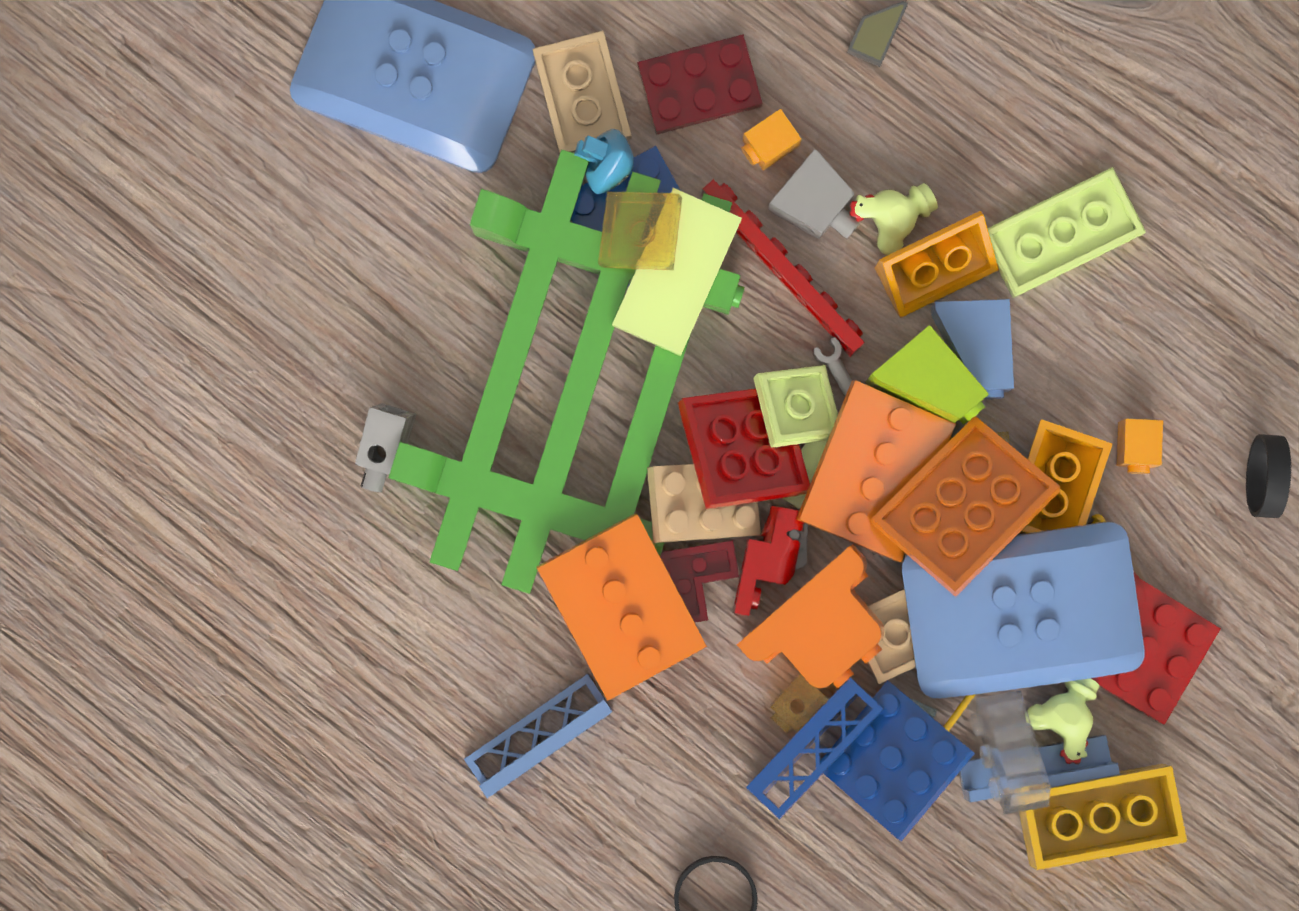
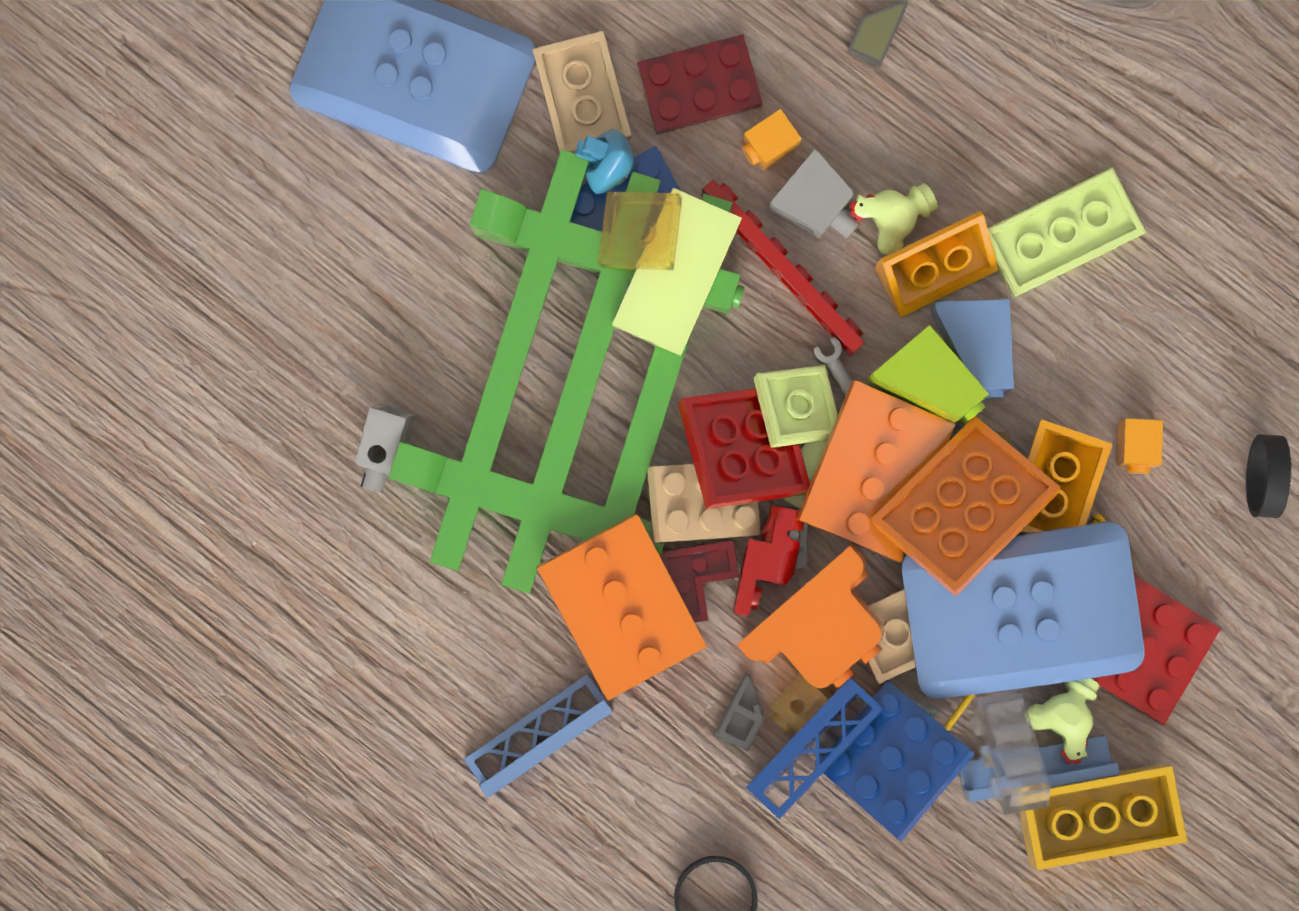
none -> dark grey tile [714,673,765,751]

